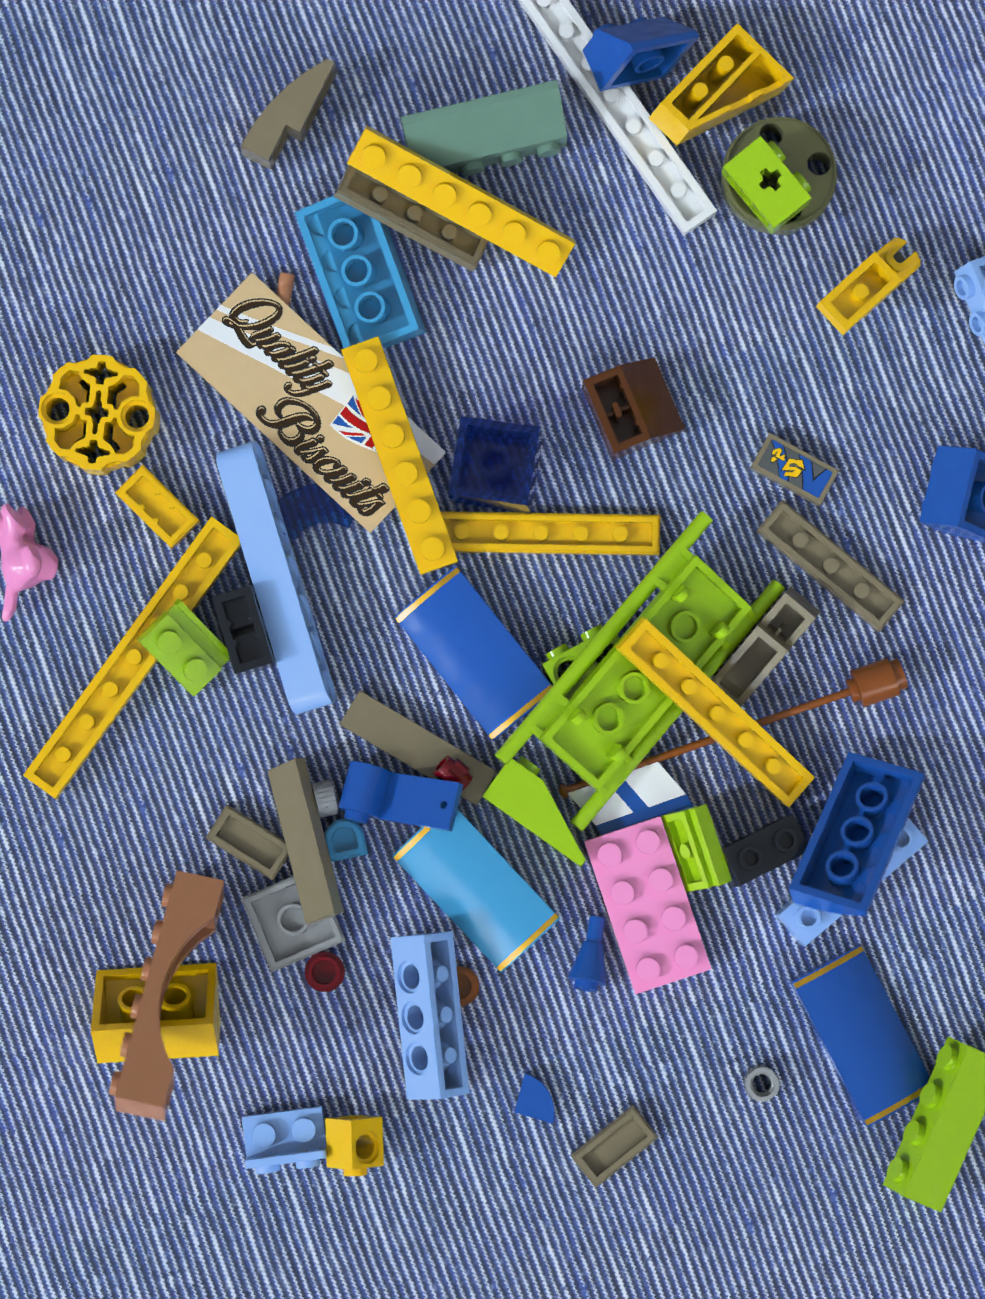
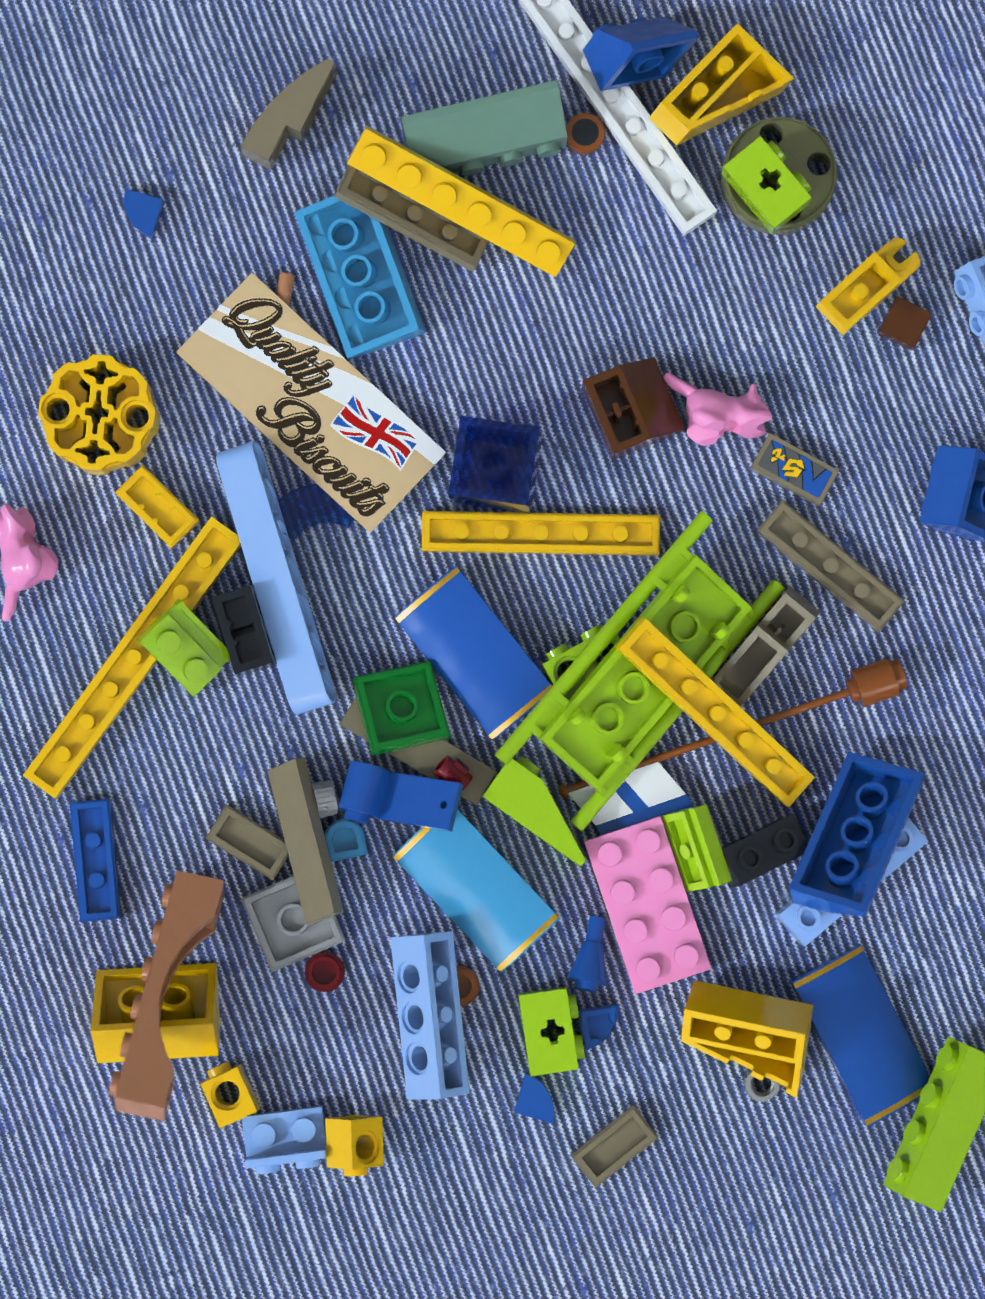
yellow plate [341,336,458,575] -> none
none -> blue tile [69,799,122,922]
none -> blue tile [124,189,165,239]
none -> yellow brick [200,1061,261,1129]
none -> green tile [352,661,450,756]
none -> lime brick [518,986,585,1077]
none -> tile [566,113,605,155]
none -> blue tile [578,1004,618,1050]
none -> bright pink animal [664,373,772,446]
none -> yellow wedge [681,980,814,1098]
none -> reddish brown tile [877,296,932,351]

